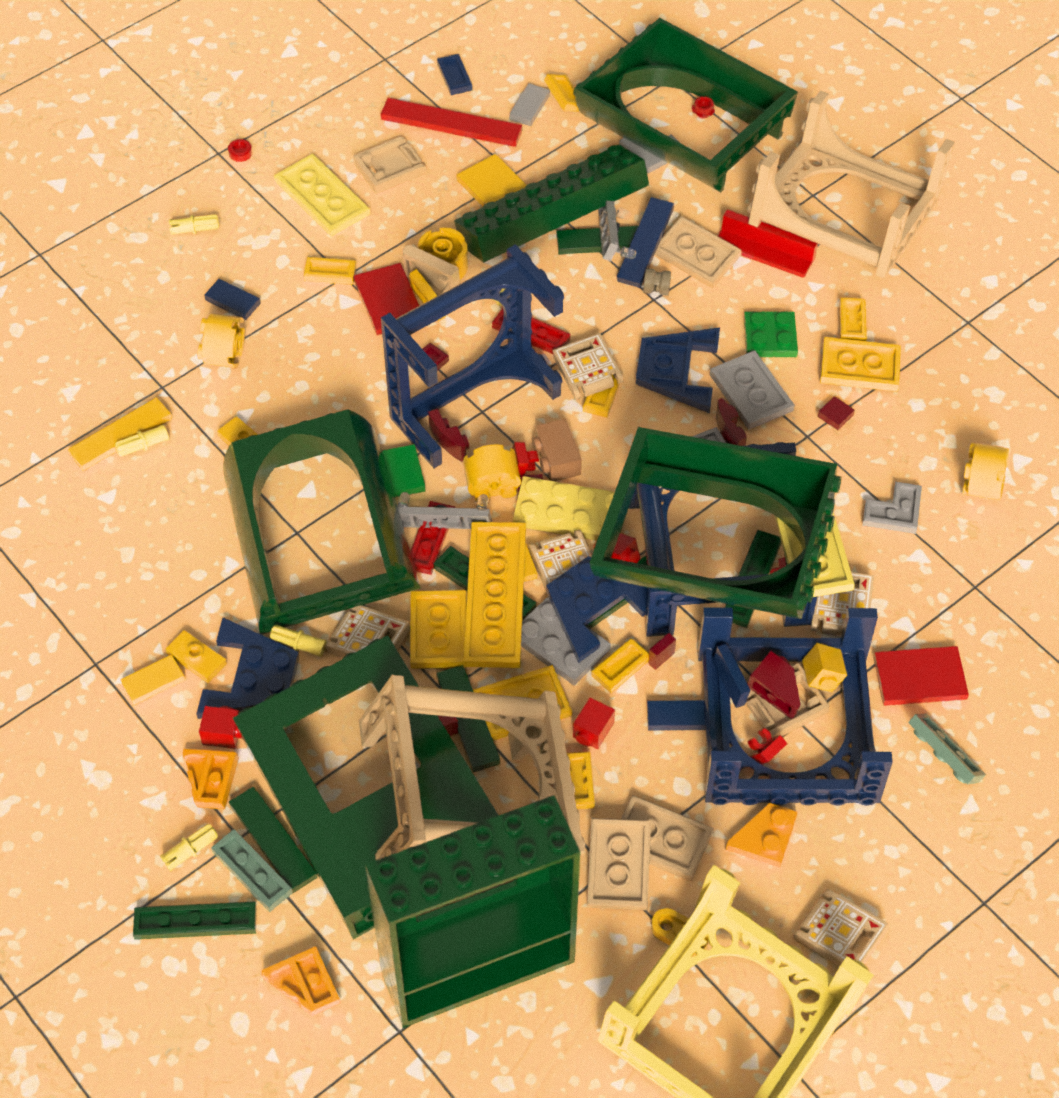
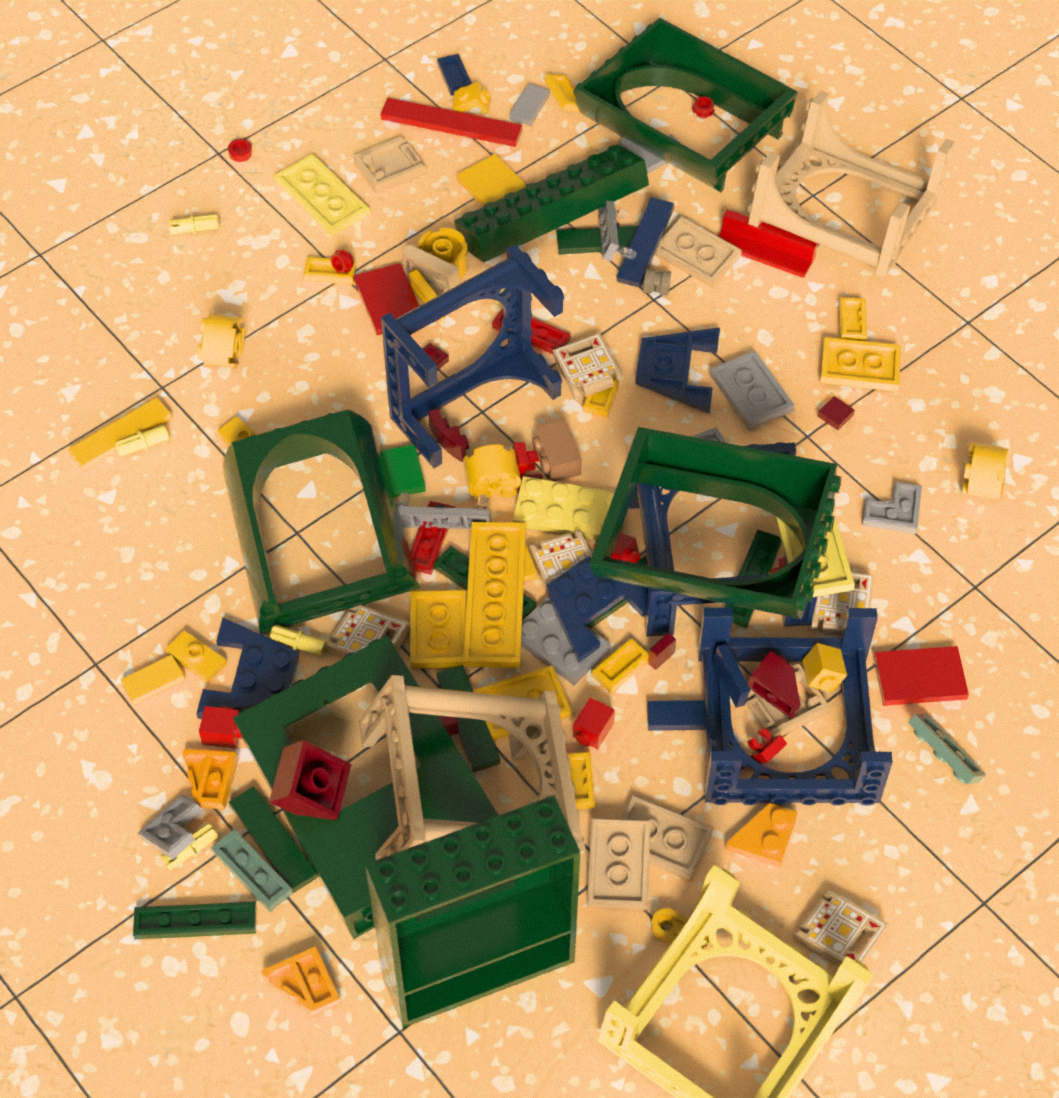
dark blue tile [204,279,261,320] -> none
dark red slope [716,398,747,446] -> none
green plate [744,311,798,357] -> none
none -> light grey tile [138,795,202,860]
none -> dark red slope [269,740,352,820]
none -> red plate [331,249,354,273]
none -> yellow bracket [453,82,491,114]

